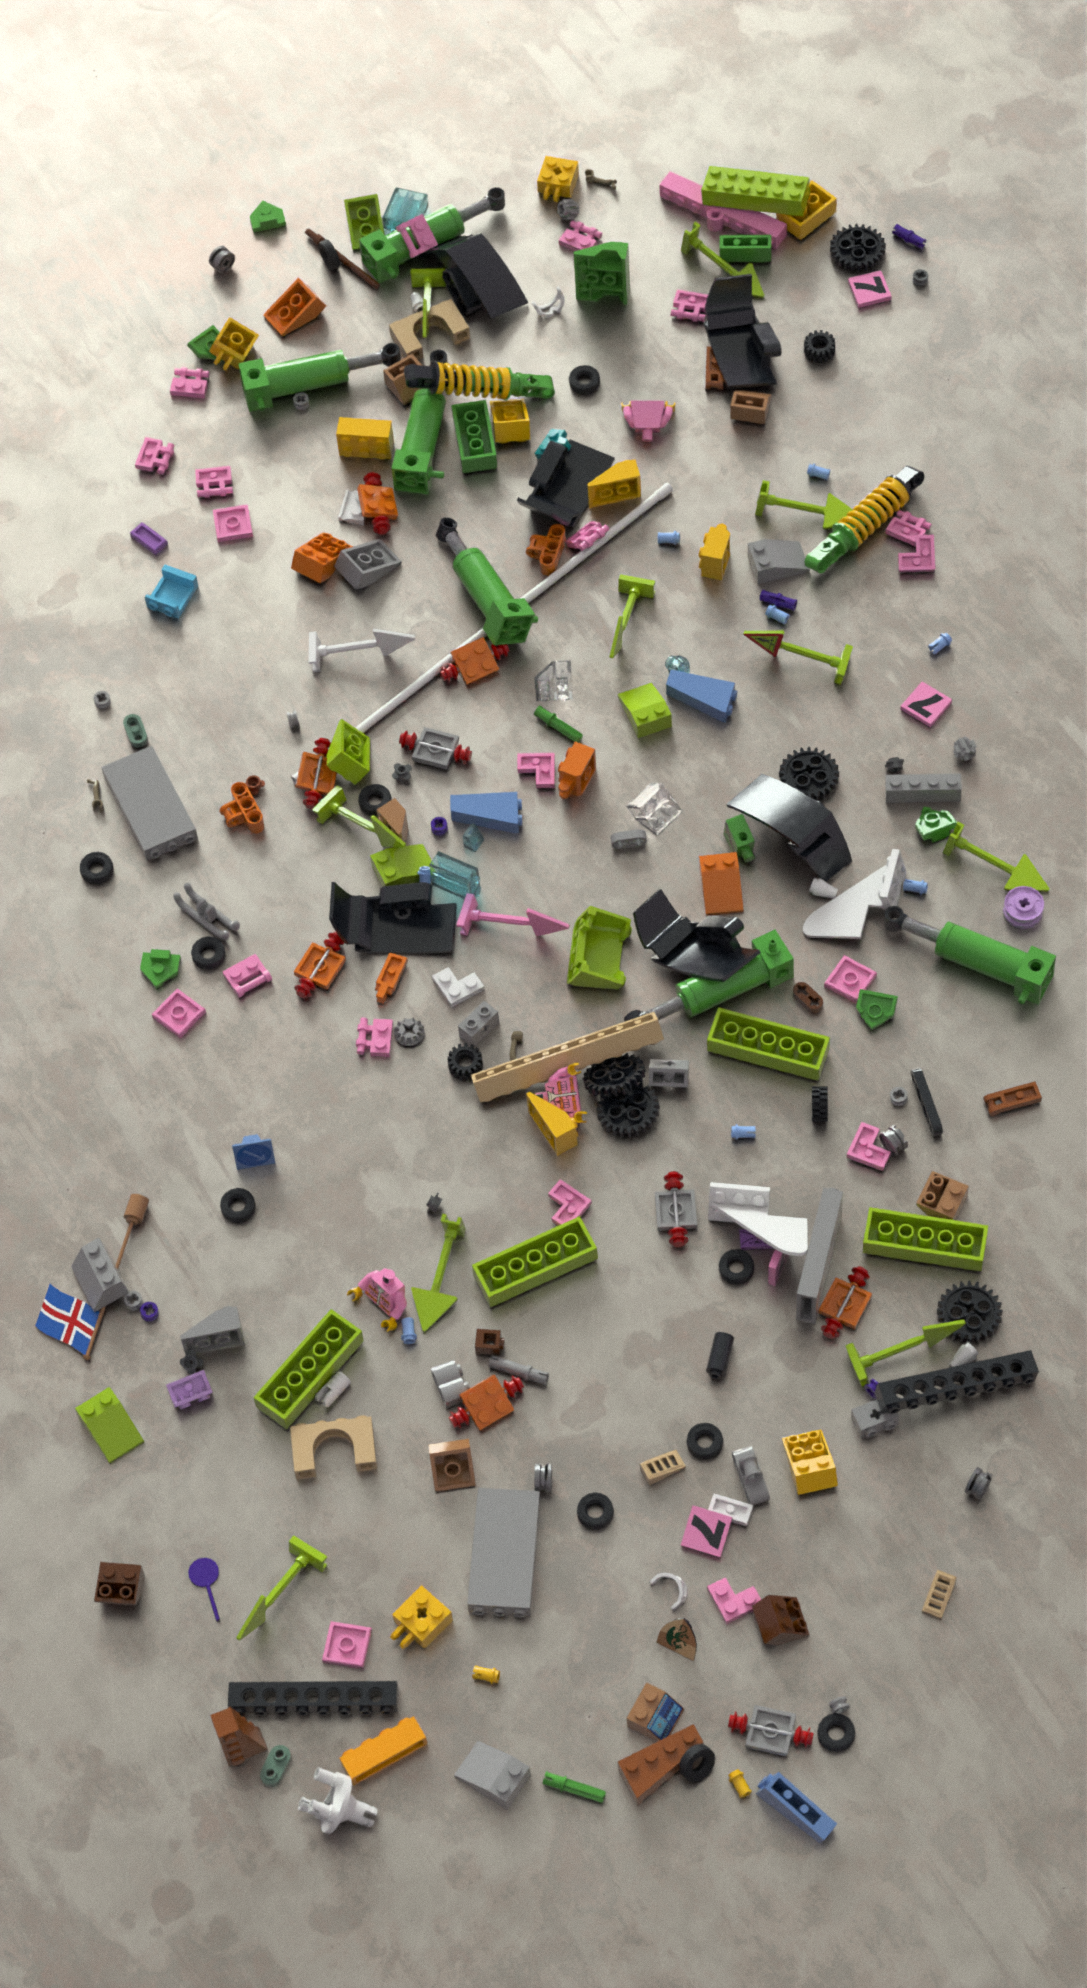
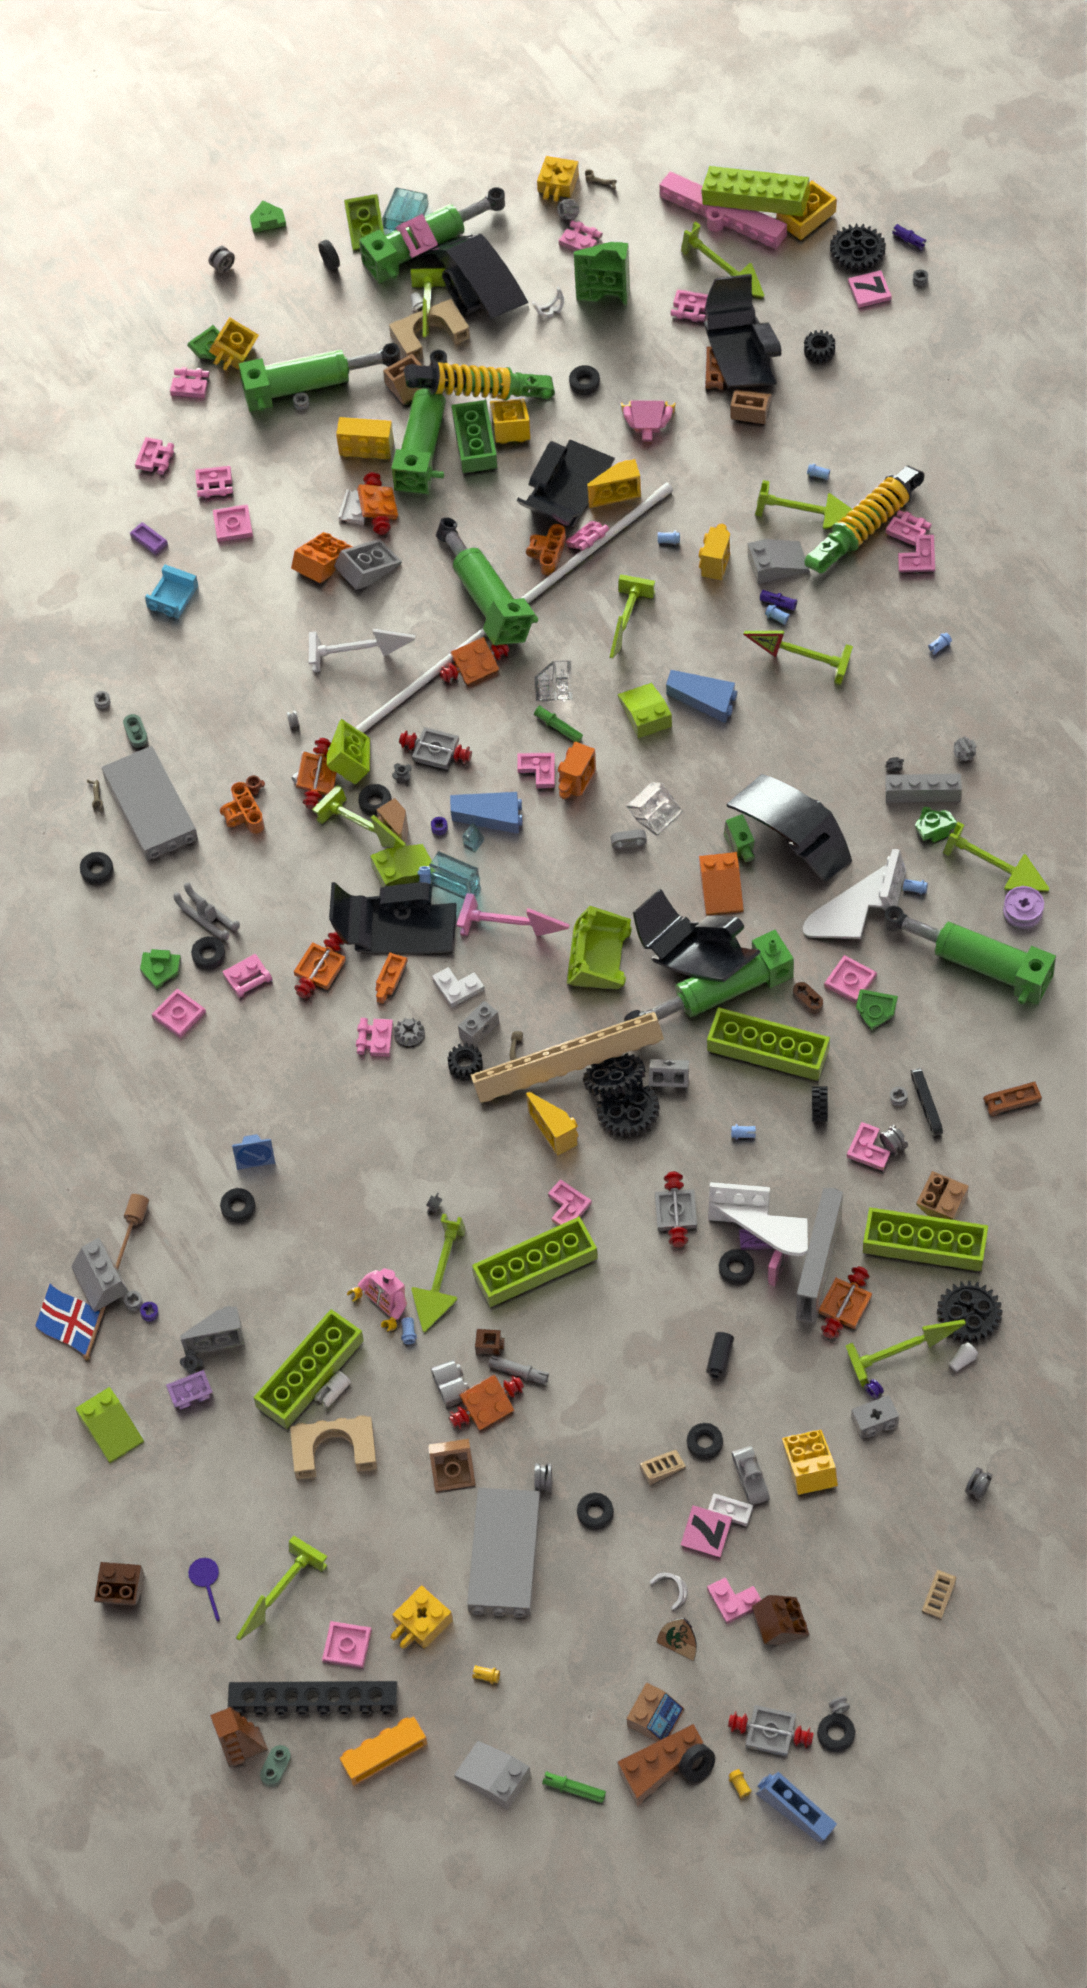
orange slope [263,277,327,336] -> none
white piece [298,1767,378,1834] -> none
reddish brown bar [305,228,380,289] -> none
teal hinge [534,428,571,459] -> none
torso [535,1063,587,1123] -> none
clear light blue rock [665,655,690,673] -> none
bright green brick [720,235,771,262] -> none
black gear [779,747,839,800] -> none
white cone [809,877,838,899] -> none
black brick [875,1350,1039,1414] -> none
bright pink tile [900,682,952,728] -> none

